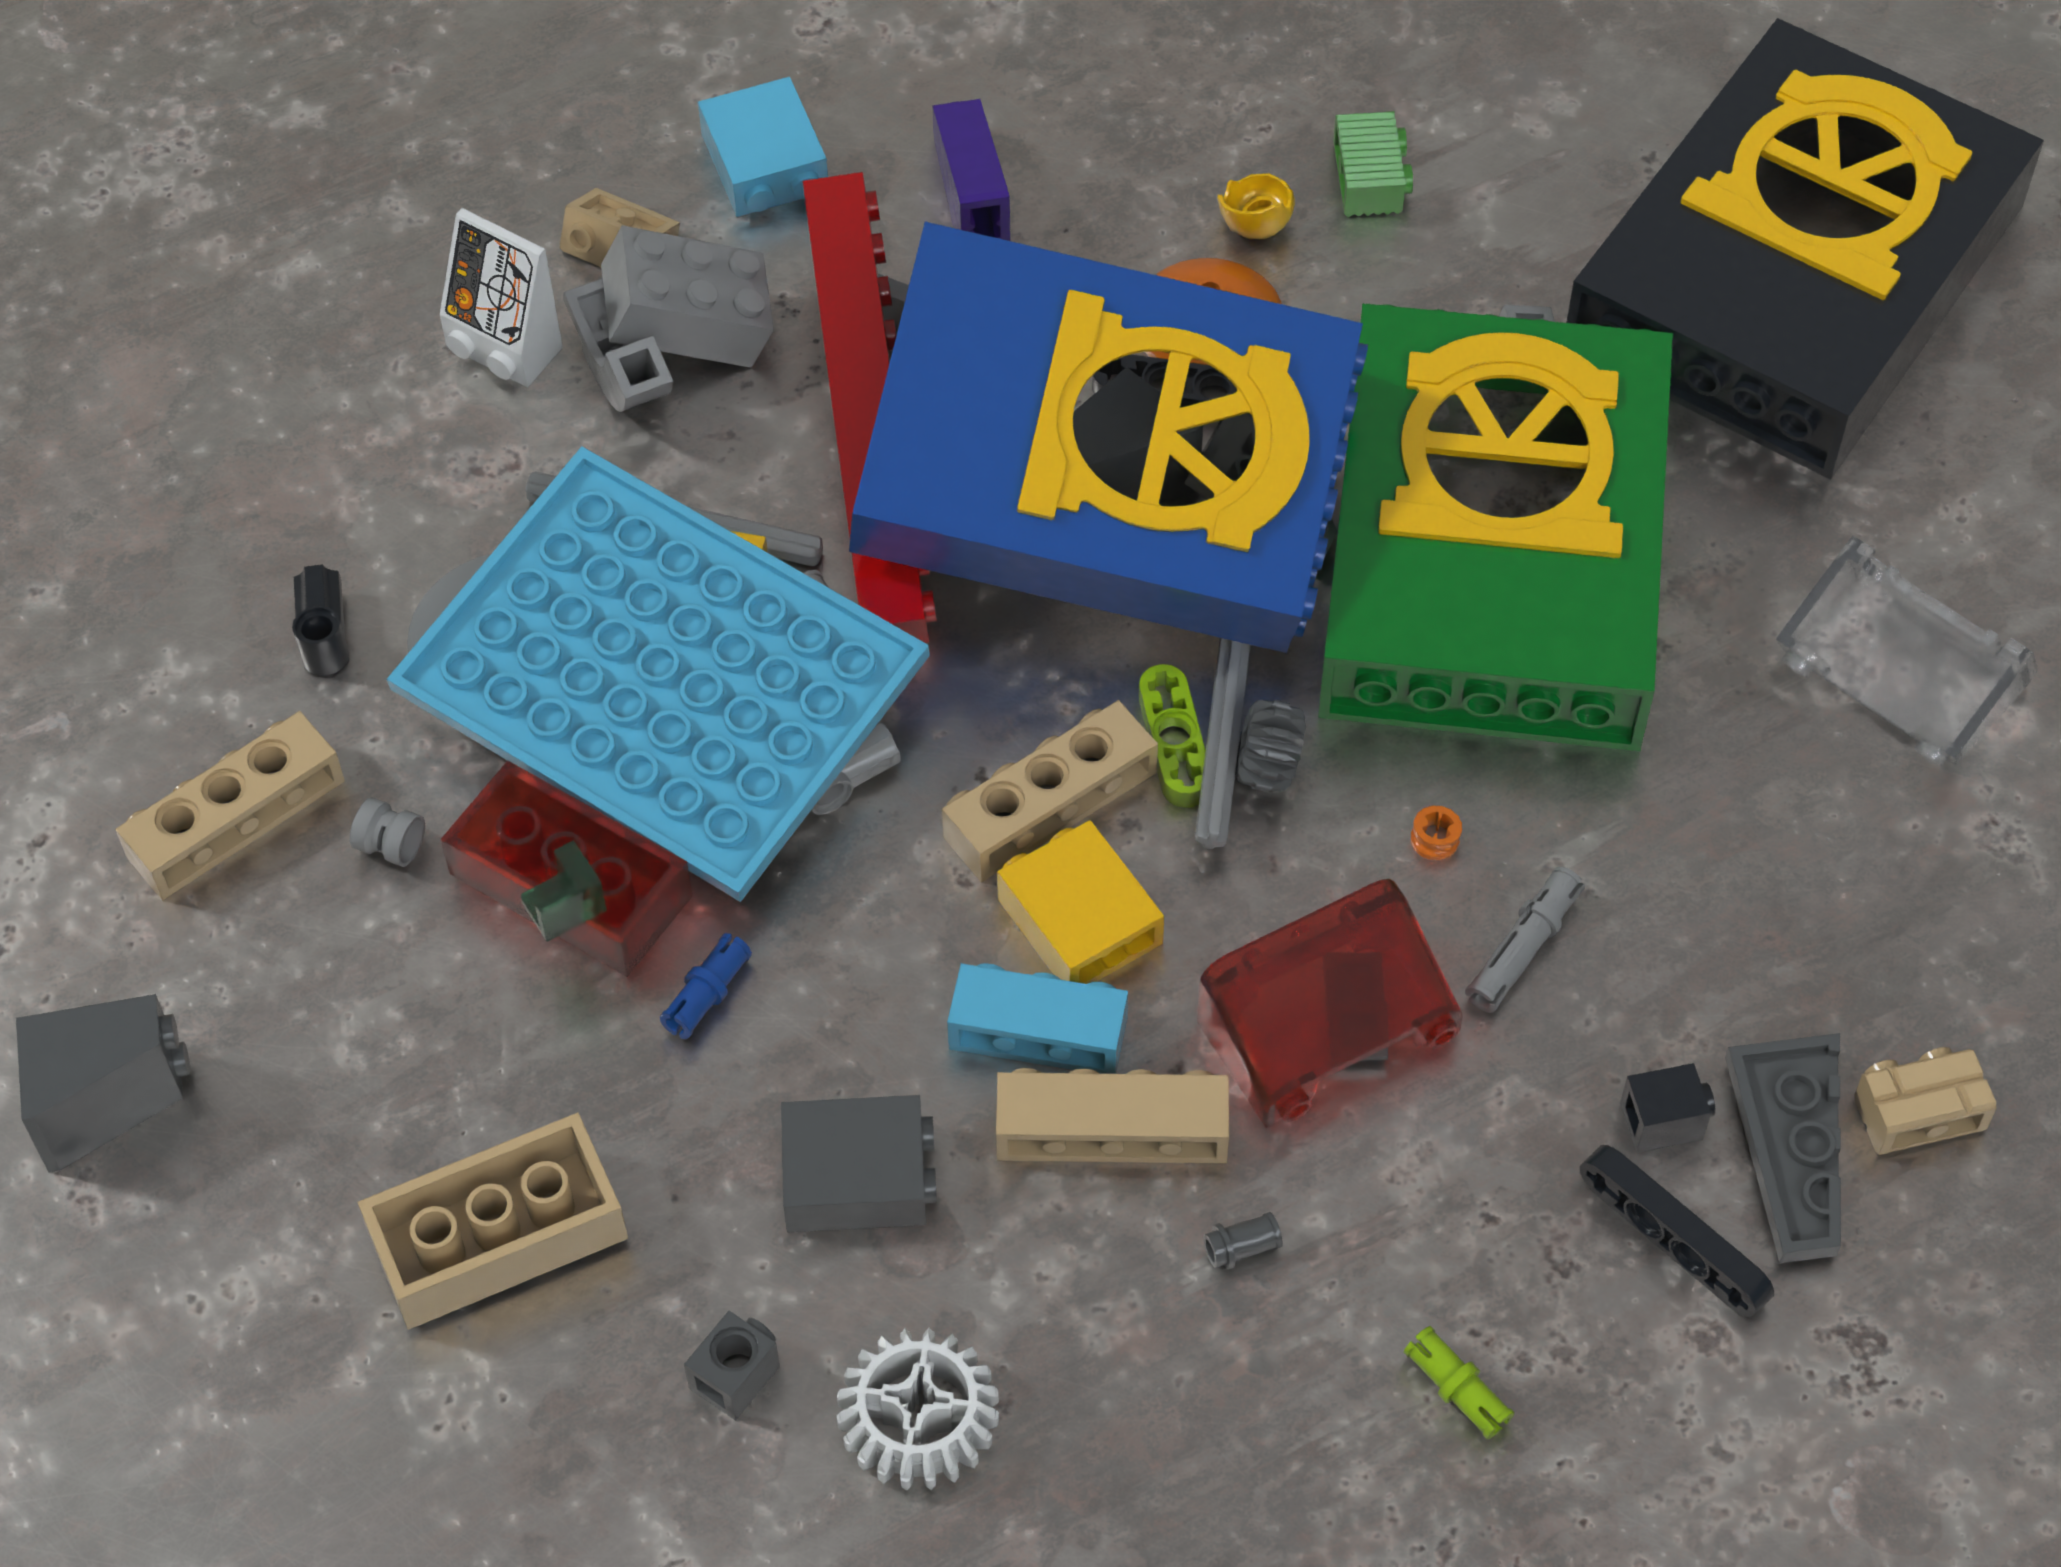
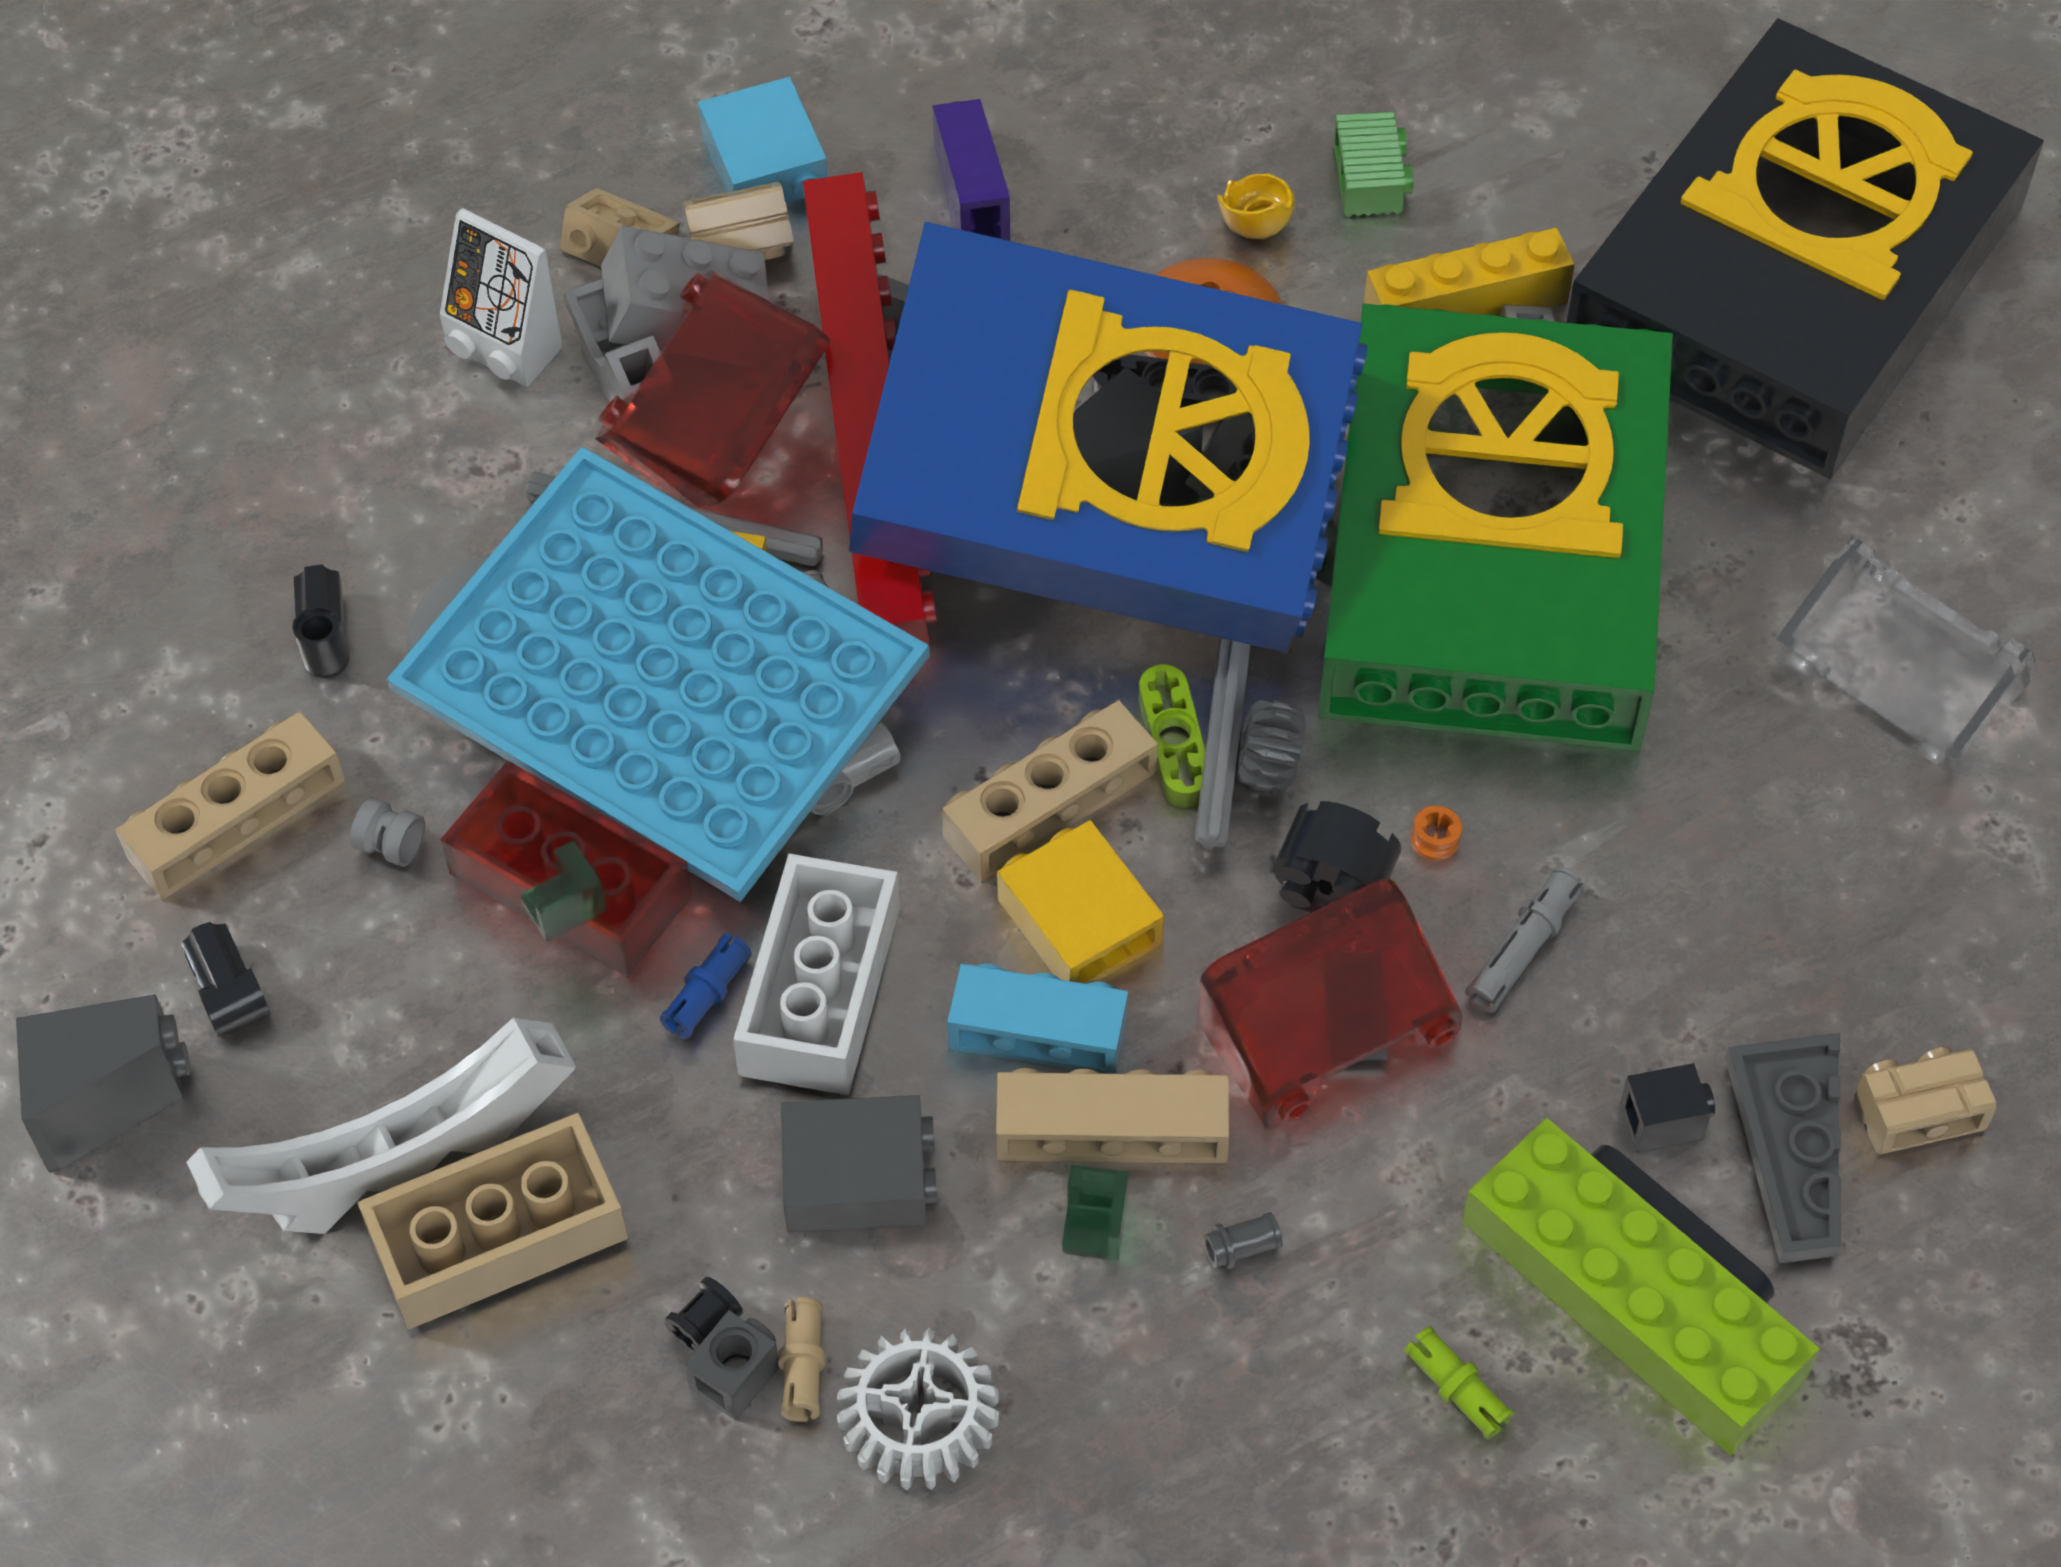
none -> black piece [181,922,271,1036]
none -> white arch [186,1017,577,1234]
none -> clear red windscreen [595,271,830,509]
none -> black bush [665,1276,743,1353]
none -> tan brick [683,181,794,260]
none -> white brick [733,854,900,1095]
none -> tan pin [778,1297,826,1422]
none -> clear green panel [1062,1165,1129,1261]
none -> black brick [1273,801,1401,927]
none -> yellow brick [1364,227,1575,316]
none -> lime brick [1462,1117,1820,1456]

